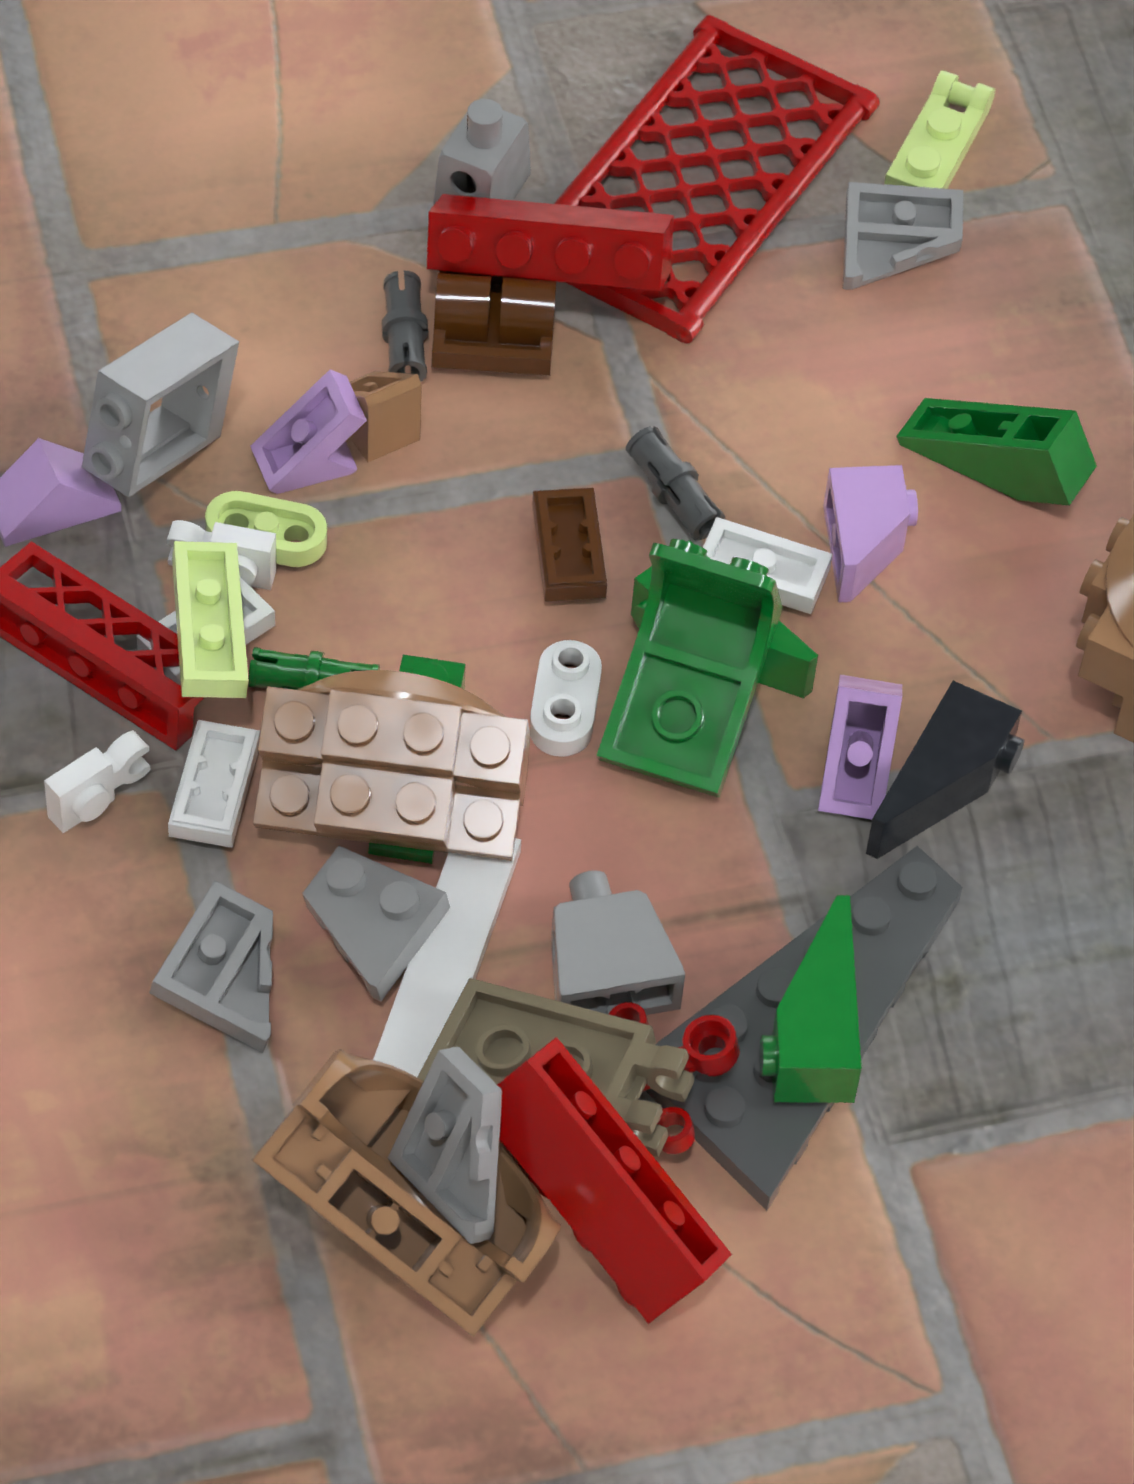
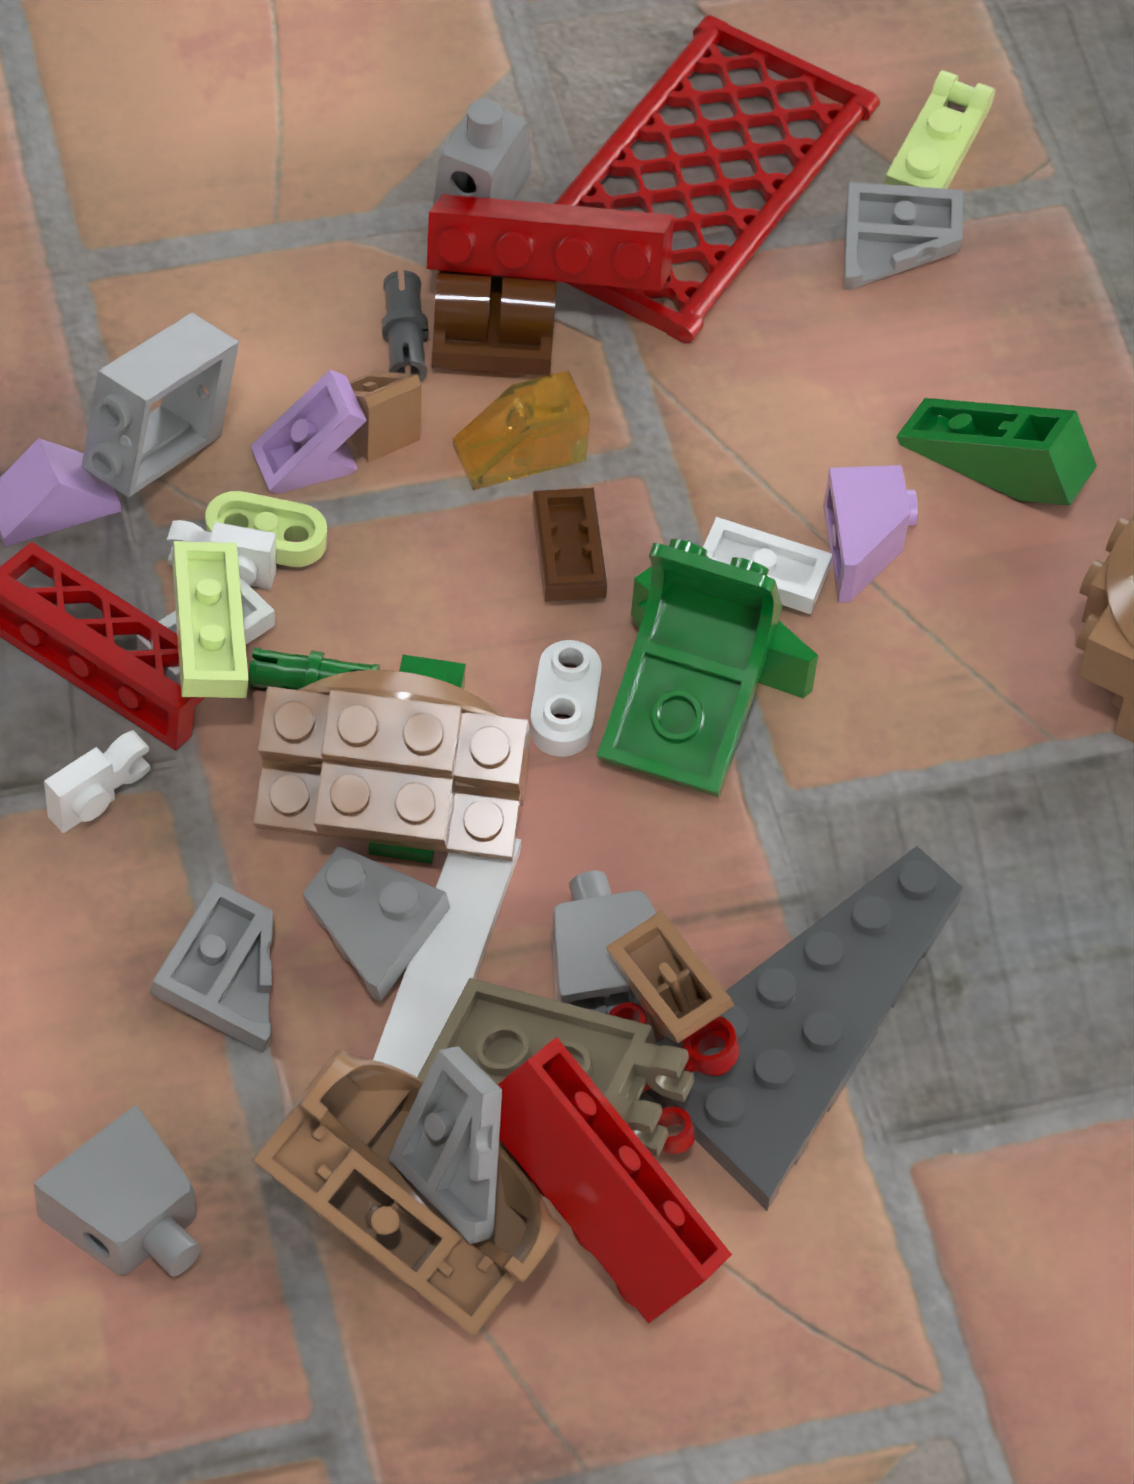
white plate [168,720,260,848] -> none
dark grey pin [626,426,725,540] -> none
green slope [759,895,862,1103] -> none
lavender slope [818,675,902,820] -> none
black slope [866,680,1025,859] -> none
none -> light grey torso [33,1105,201,1276]
none -> clear yellow slope [453,370,590,490]
none -> medium nougat slope [606,910,734,1043]

